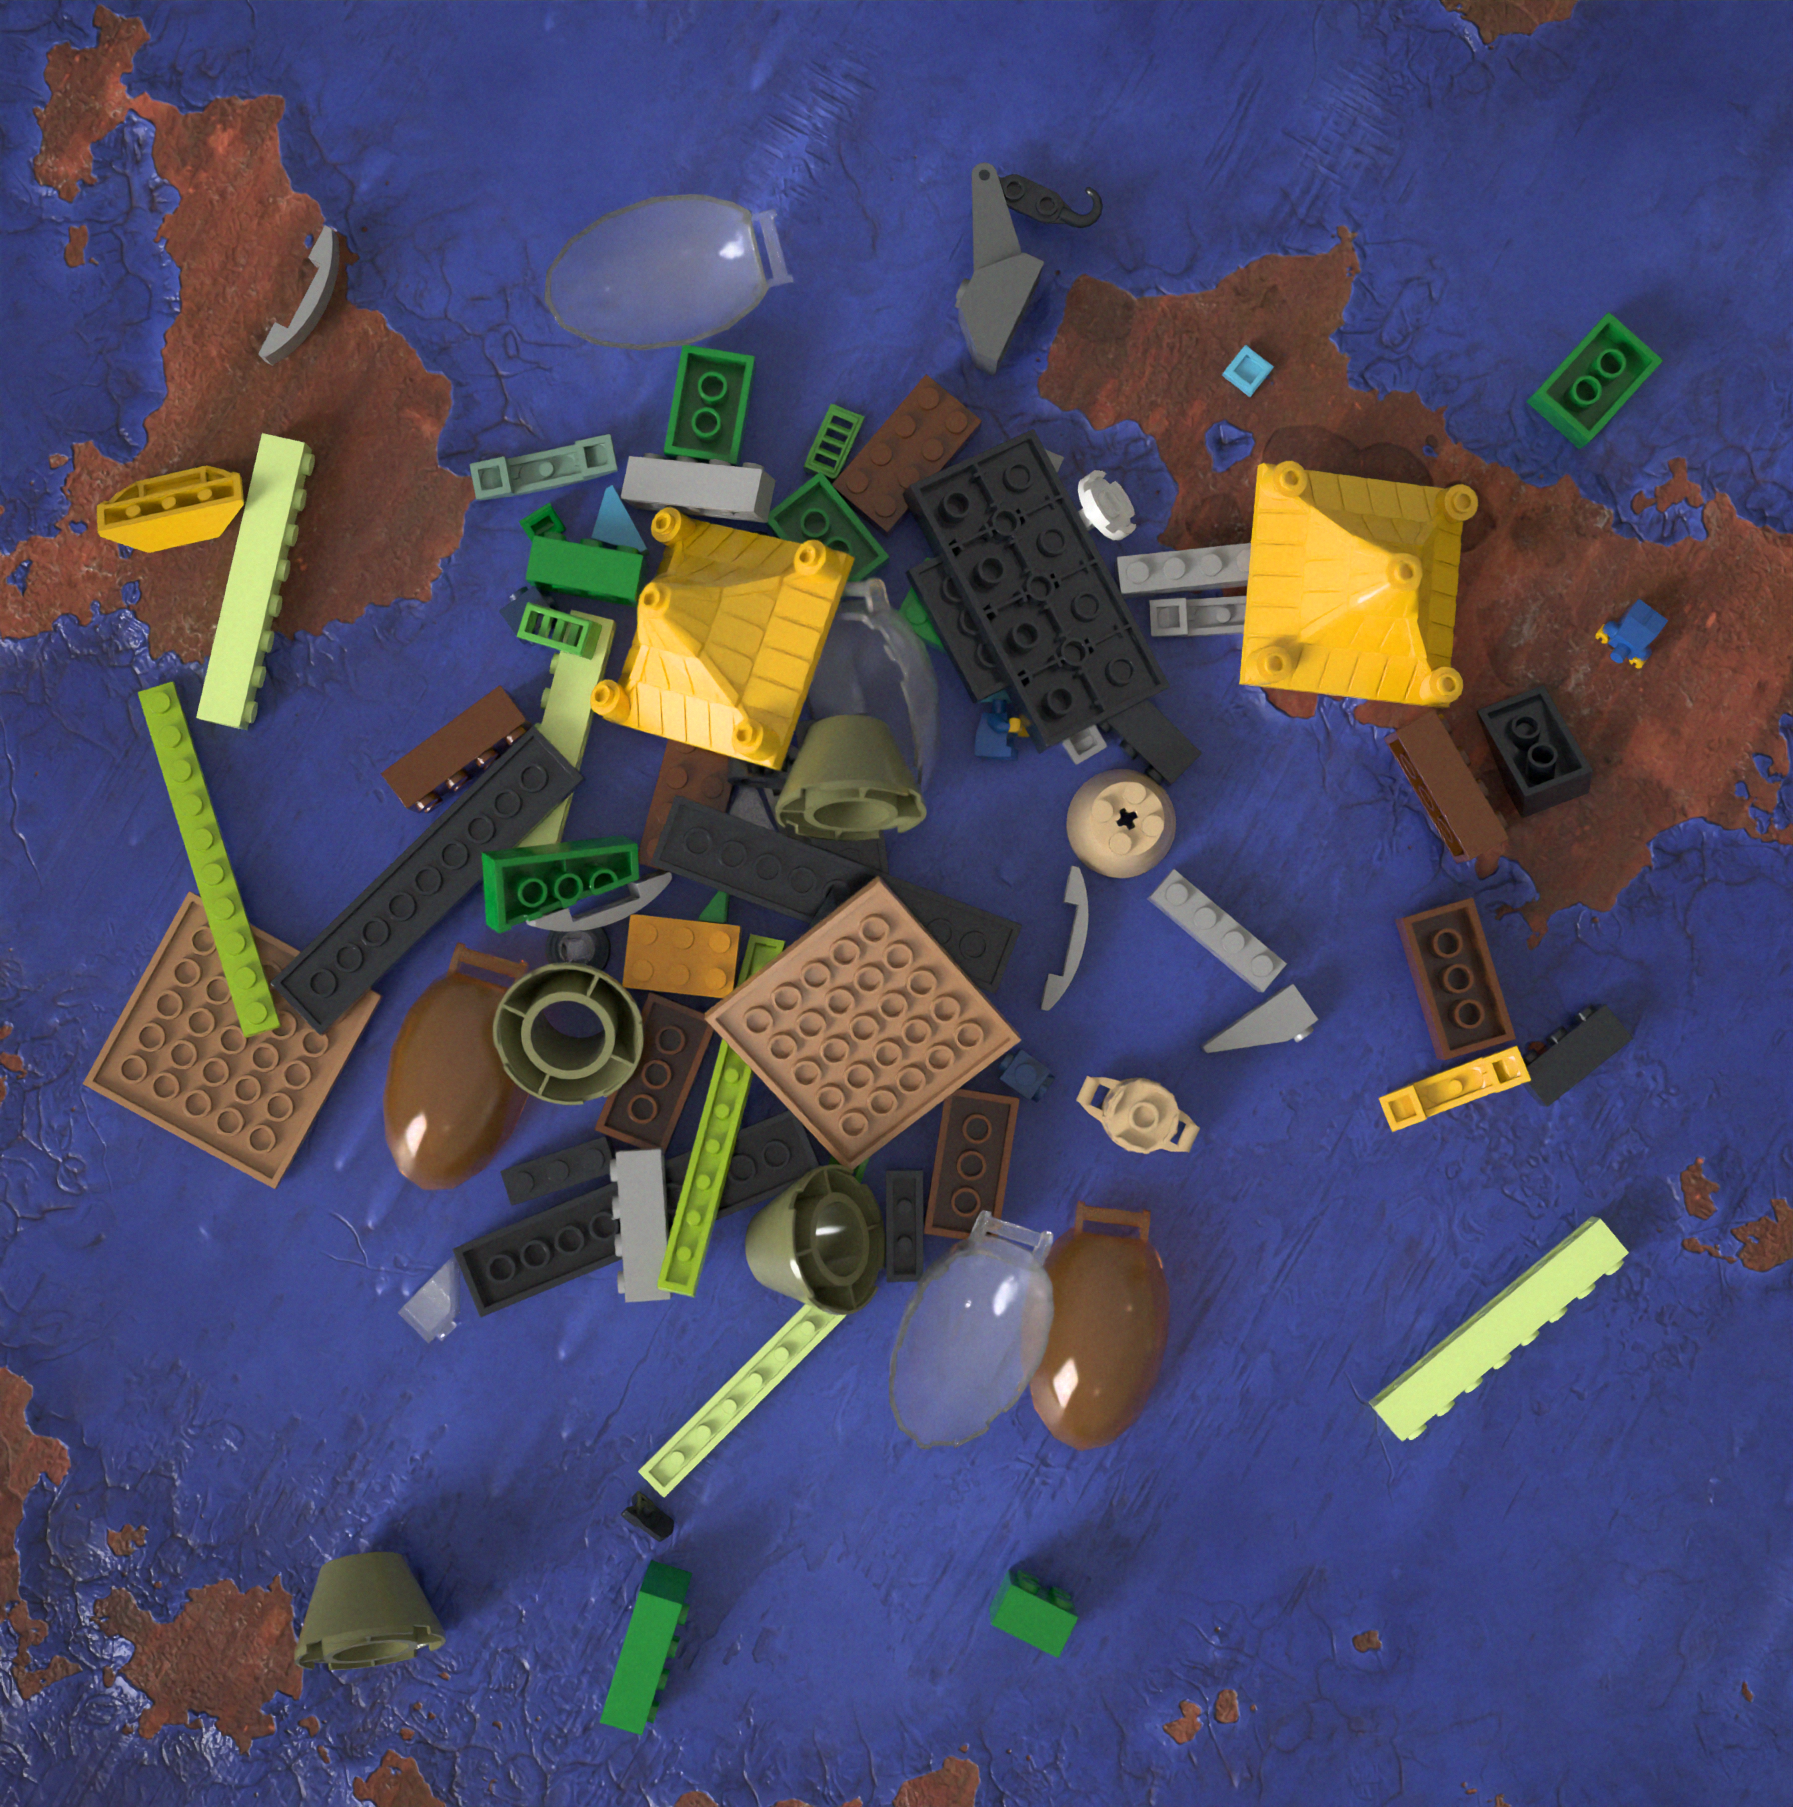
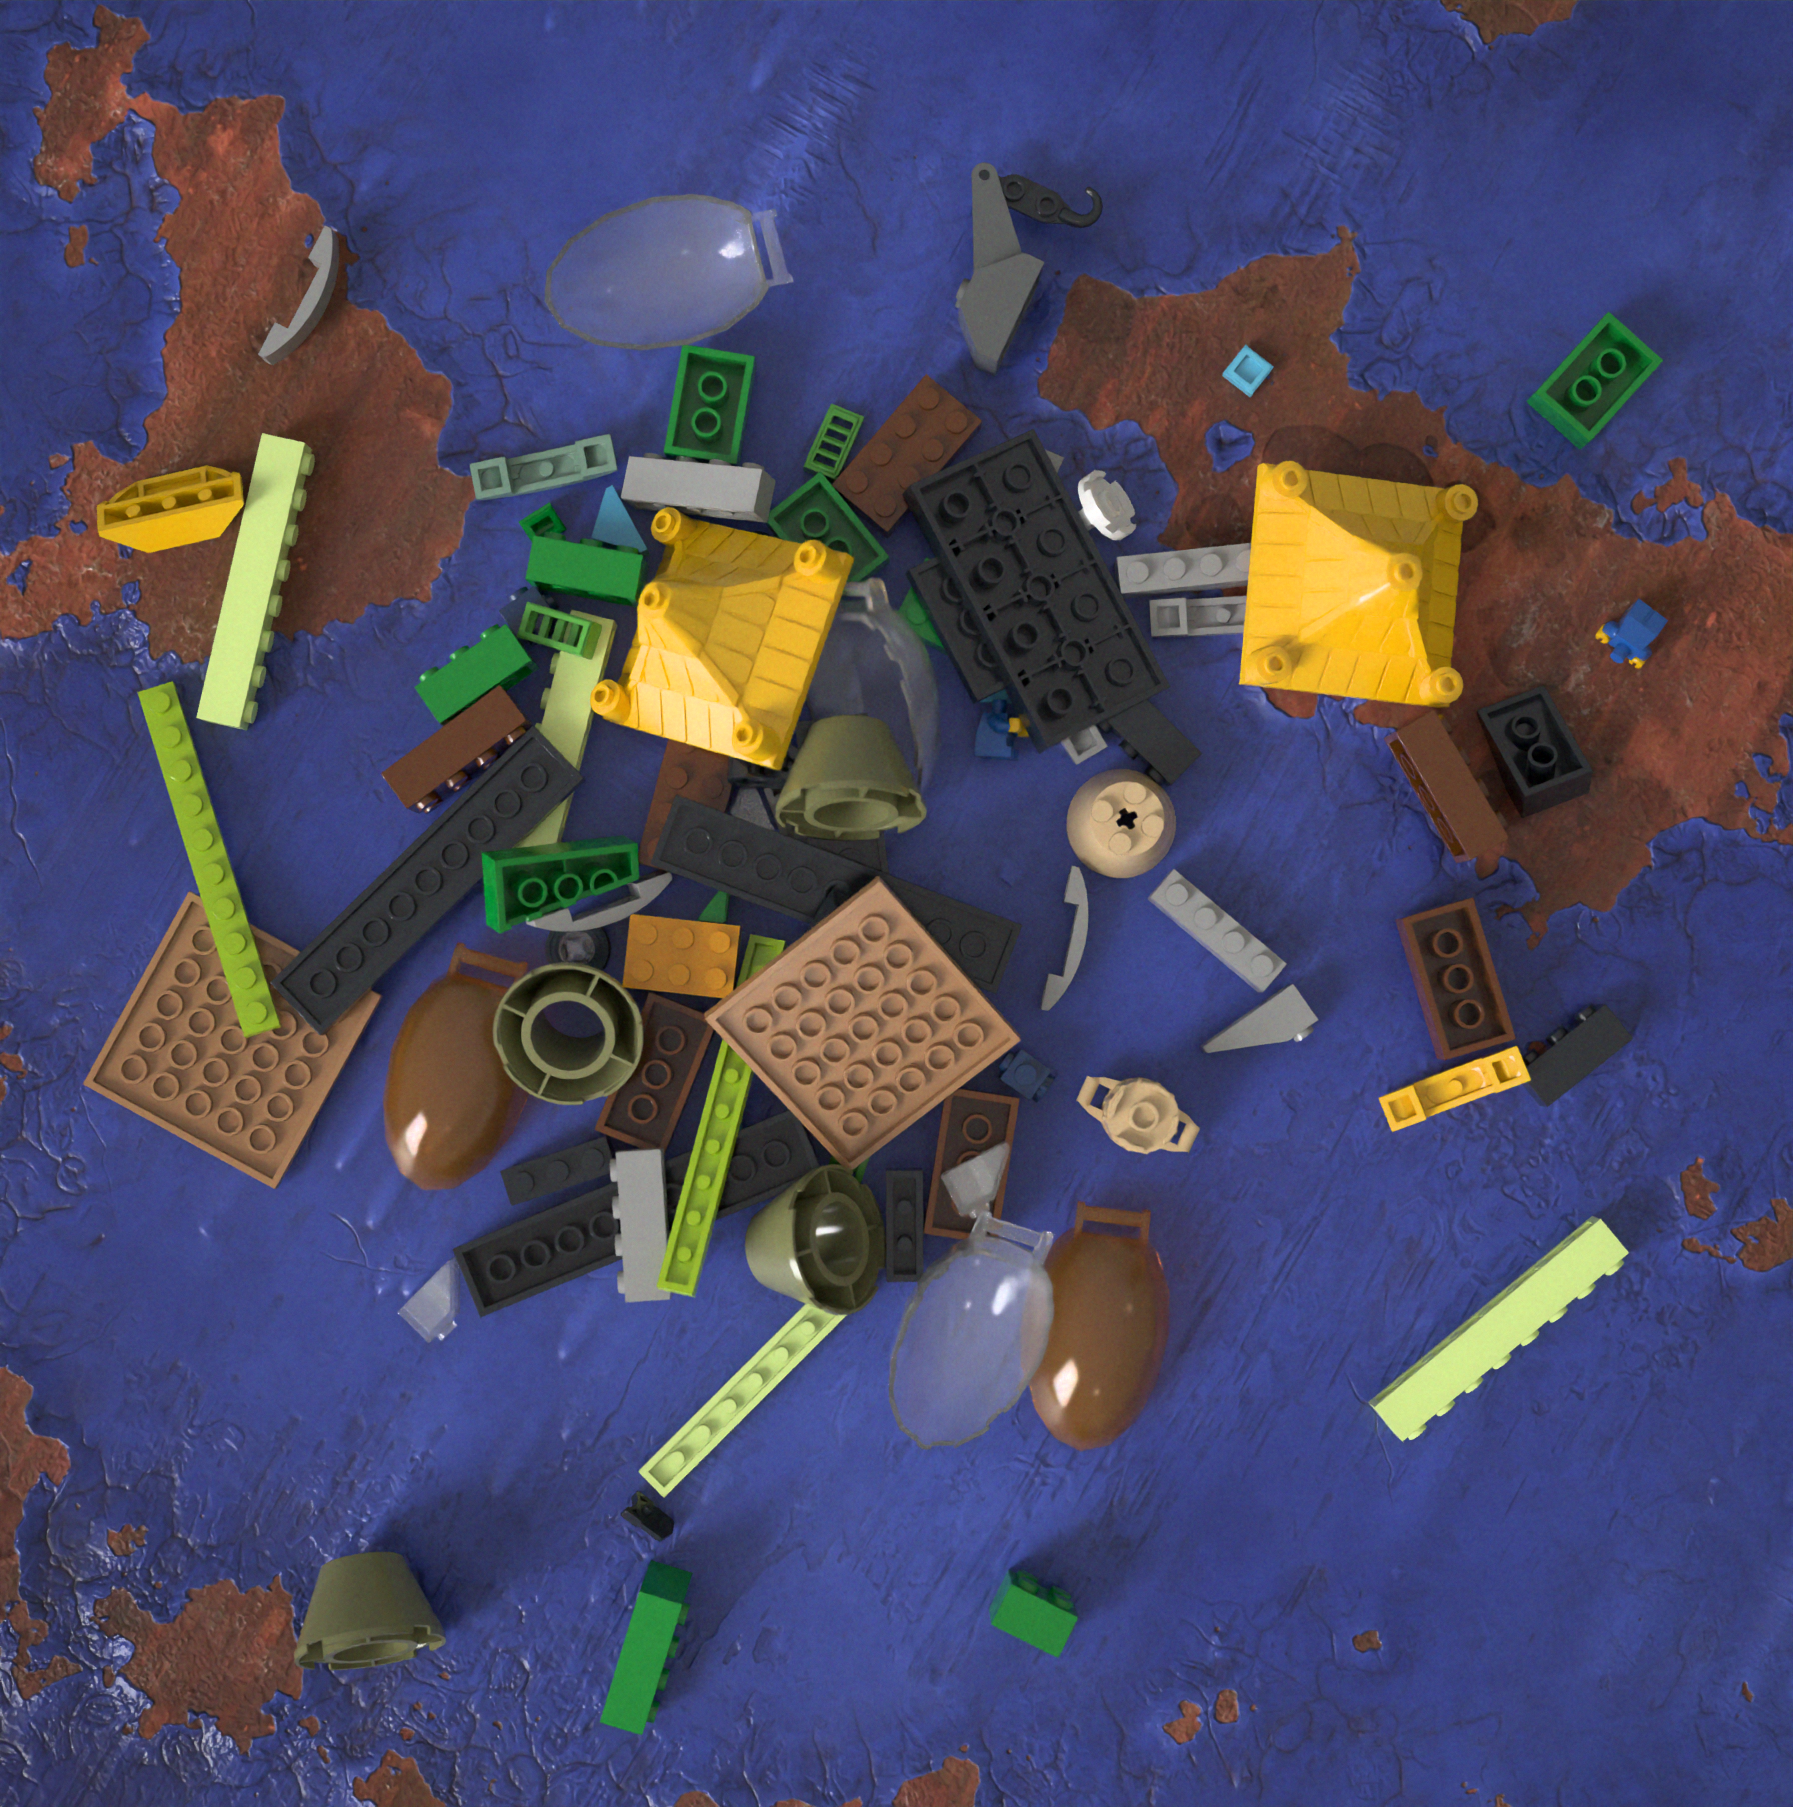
none -> green brick [414,624,540,726]
none -> clear slope [940,1140,1010,1219]

